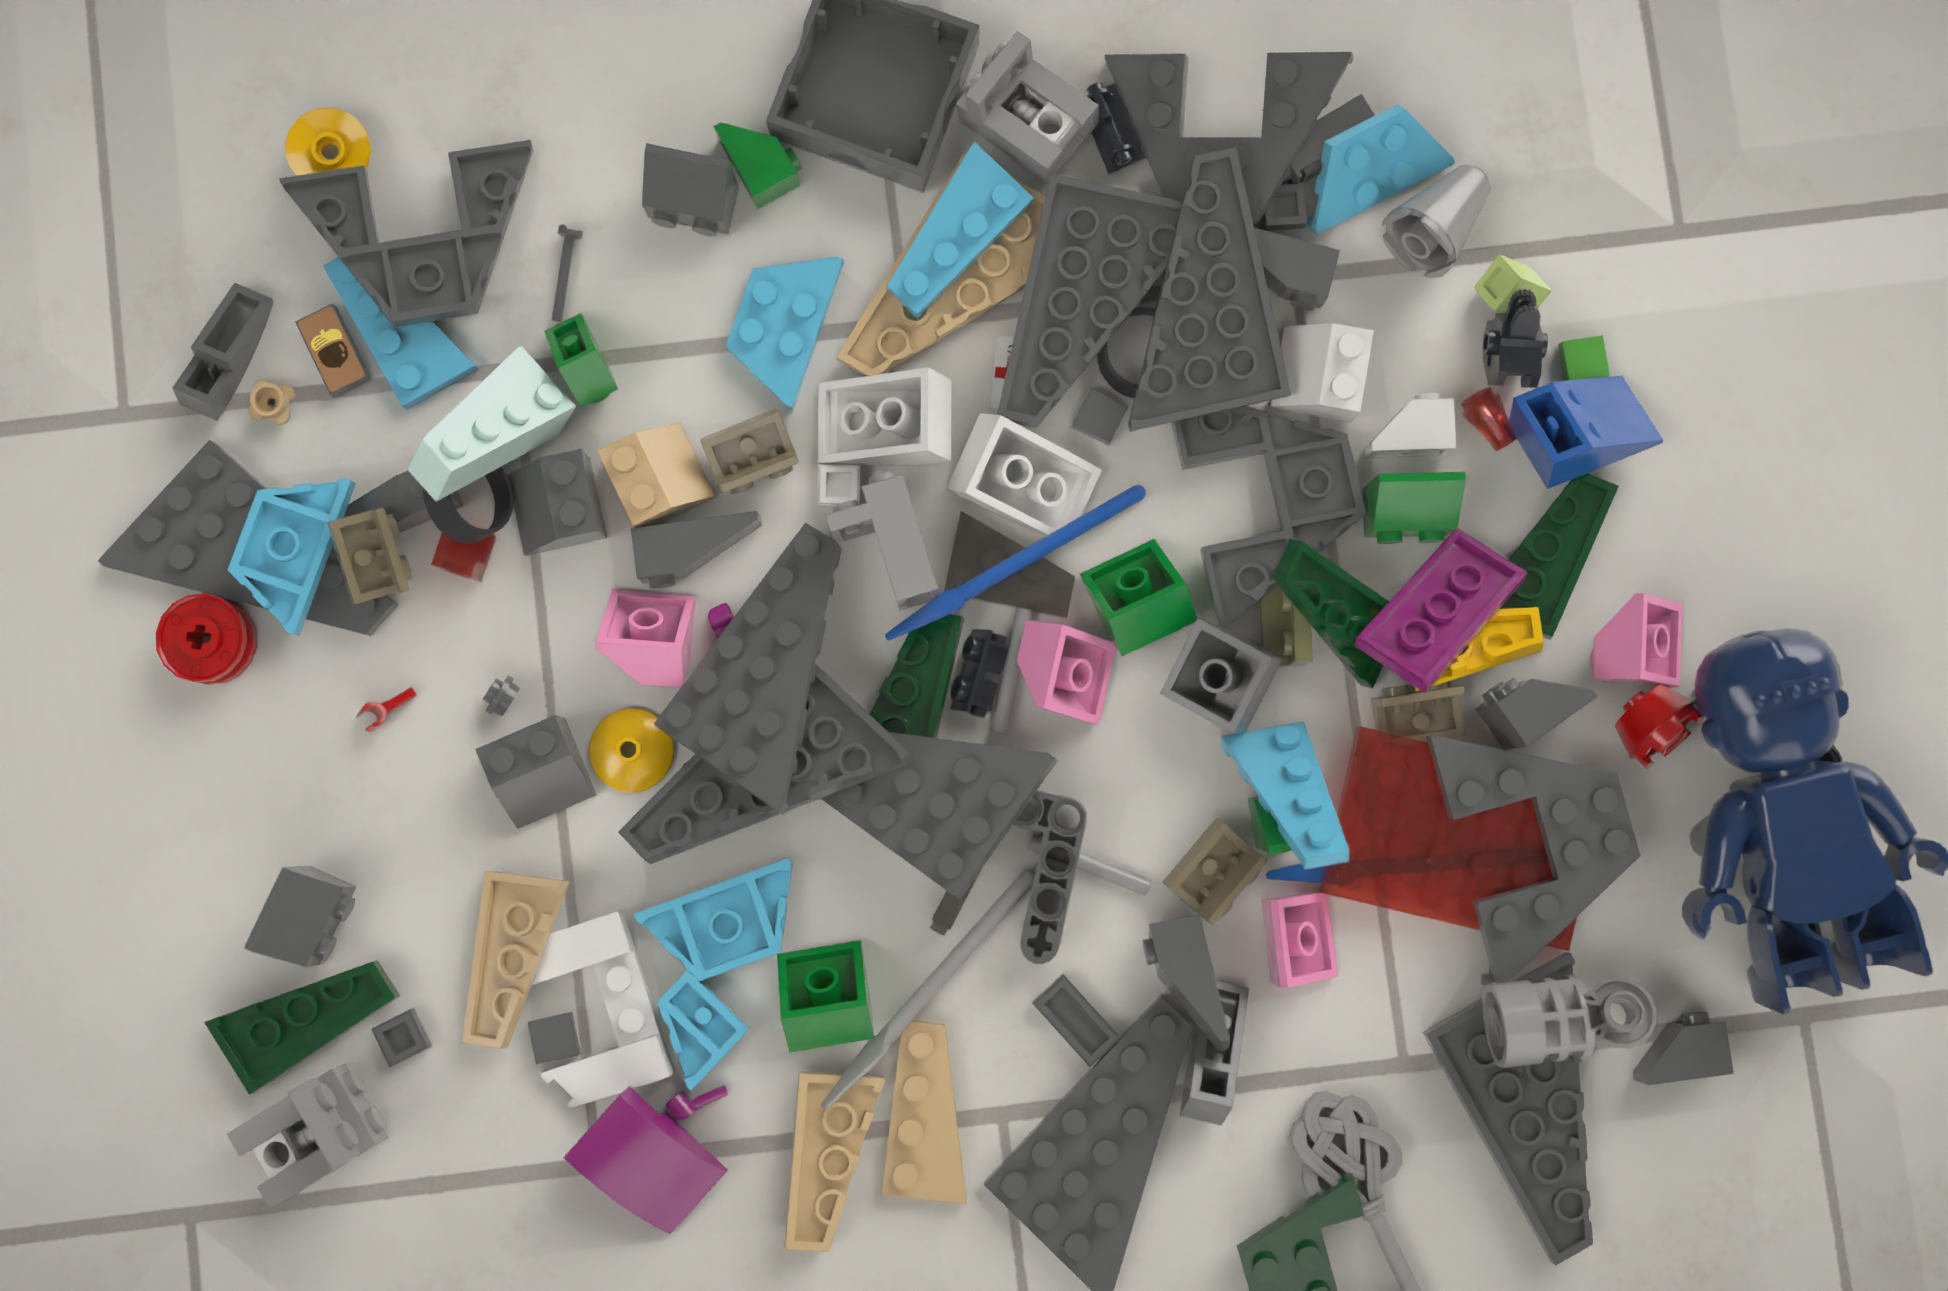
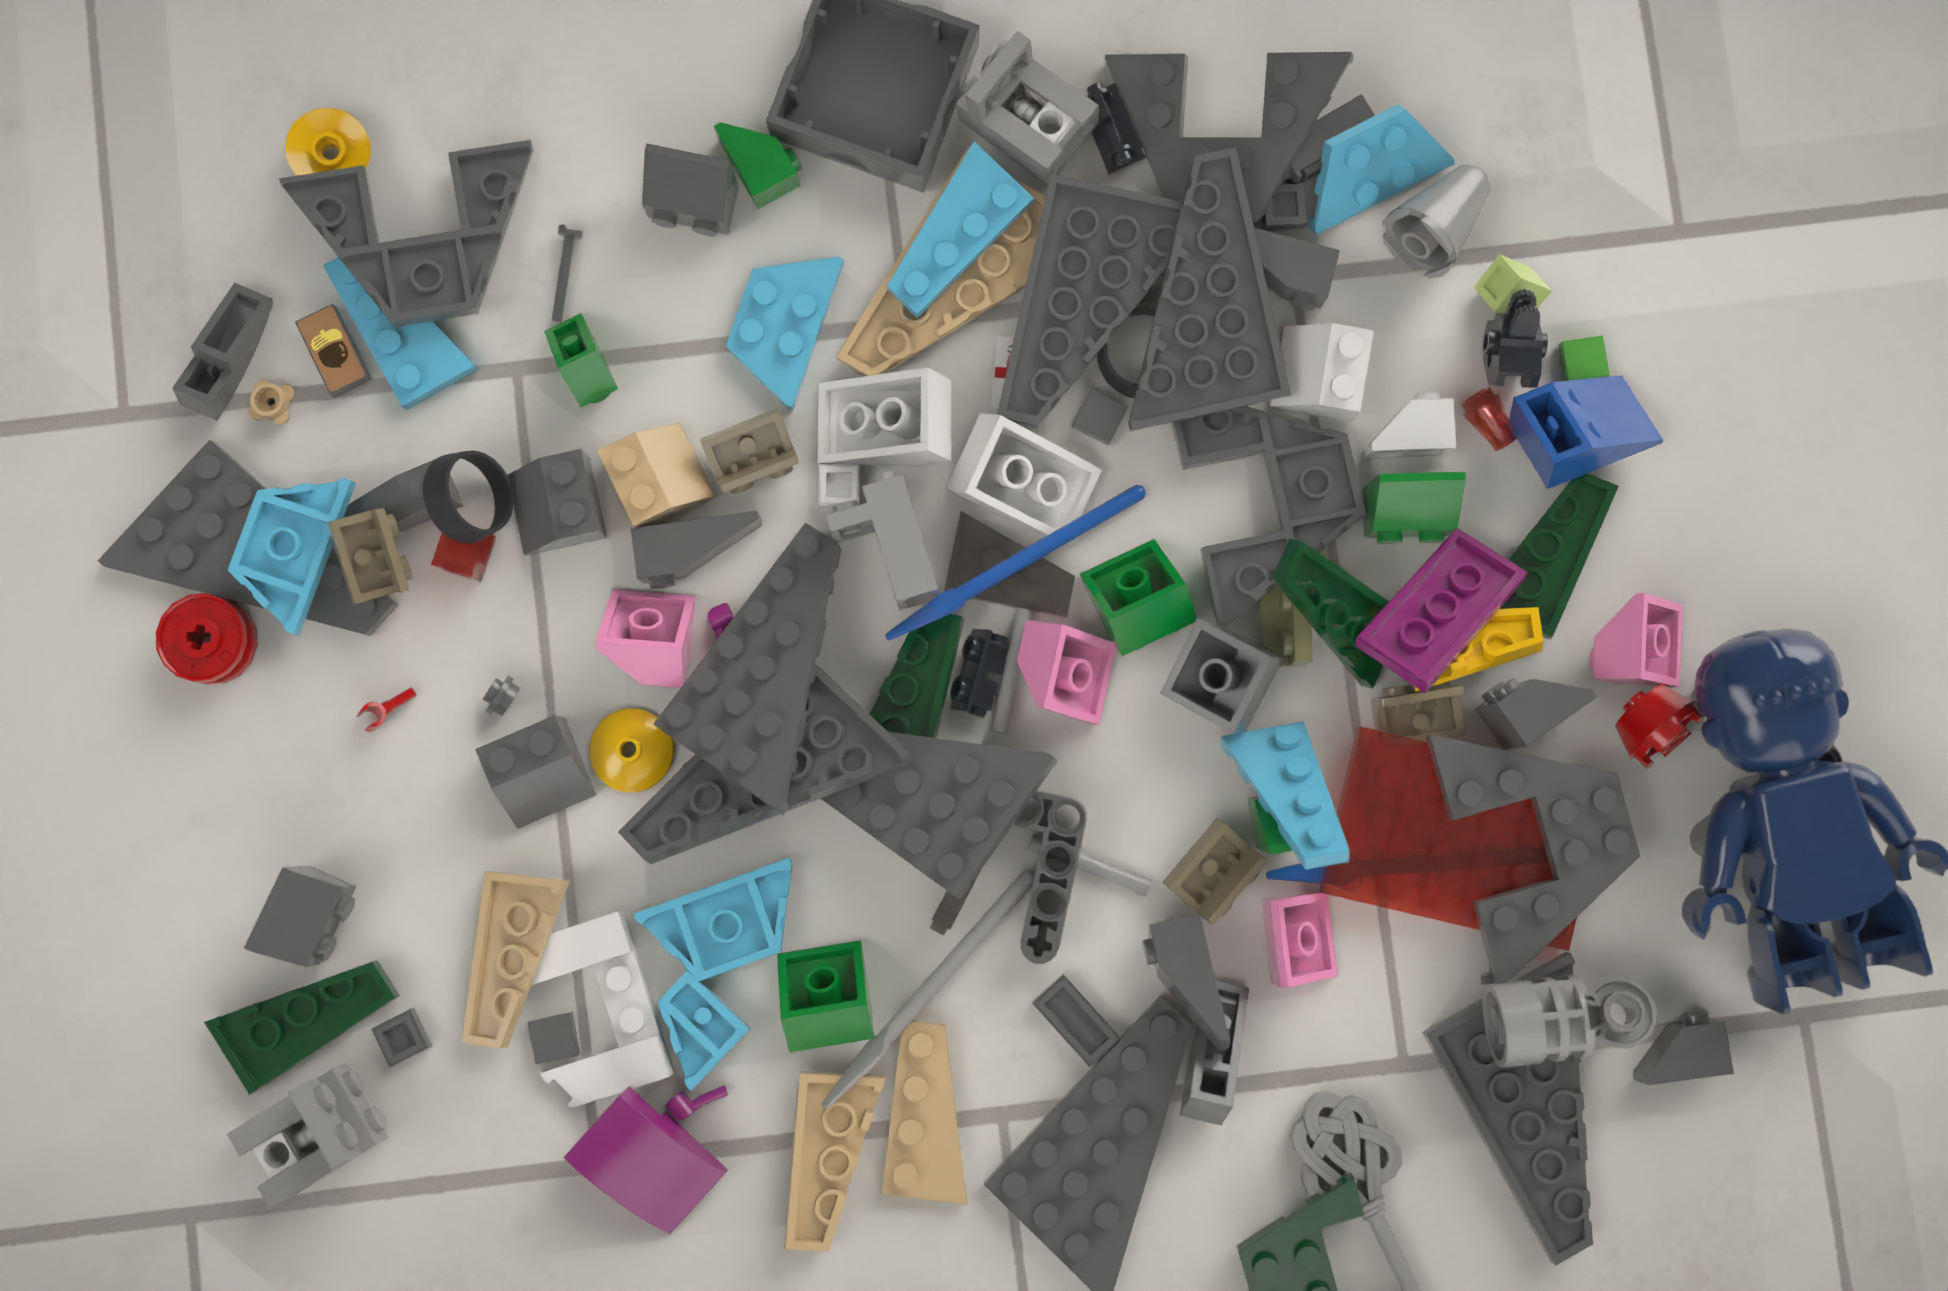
light aqua wedge [407,345,576,501] -> none

